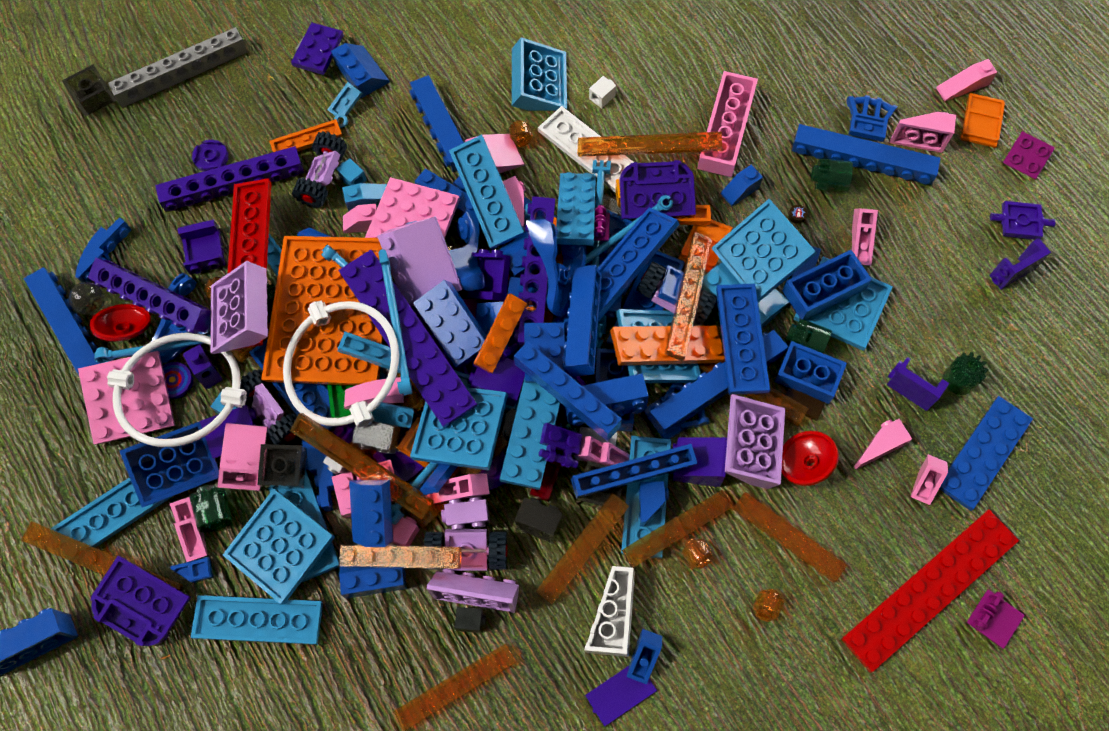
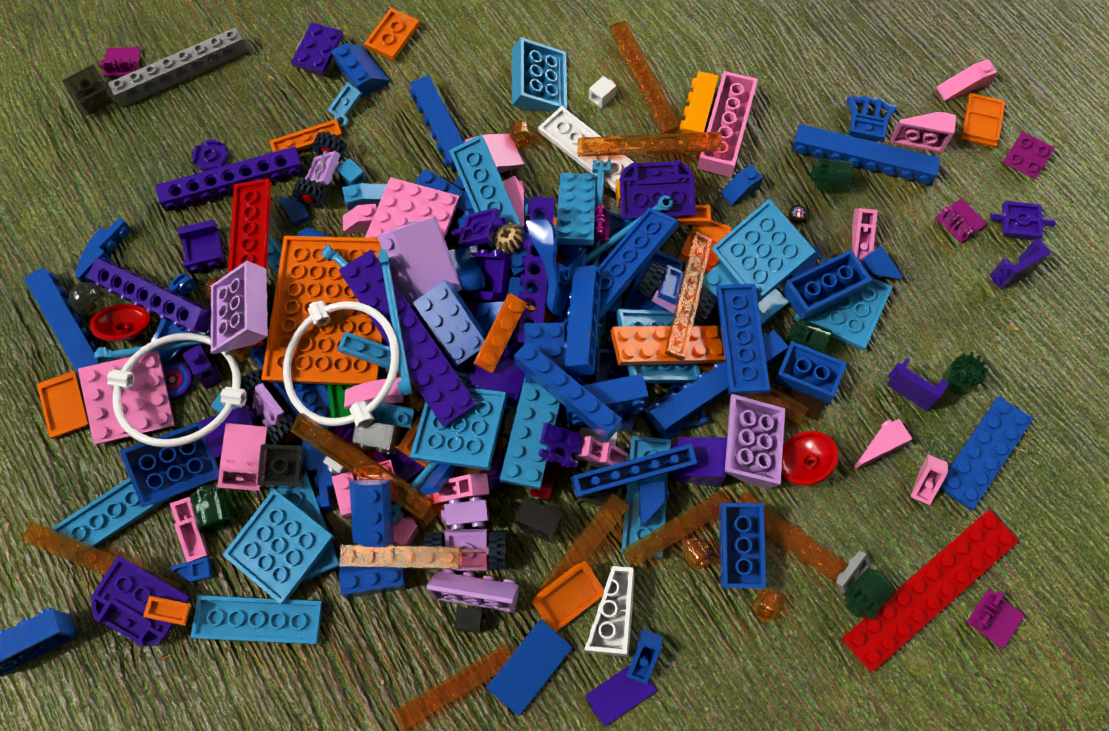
none -> orange piece [37,370,89,439]
none -> magenta hinge [100,47,140,77]
none -> orange tile [143,596,191,626]
none -> blue tile [280,197,310,226]
none -> orange plate [364,8,420,61]
none -> dark purple plate [452,208,507,249]
none -> blue tile [486,619,572,716]
none -> tan gear [492,222,525,255]
none -> orange piece [531,560,604,632]
none -> clear orange plate [610,21,680,135]
none -> light orange brick [679,71,719,143]
none -> blue brick [719,503,766,588]
none -> light grey plate [836,551,871,596]
none -> clear green gear [843,568,896,620]
none -> blue slope [859,246,903,279]
none -> magenta hinge [935,198,987,243]

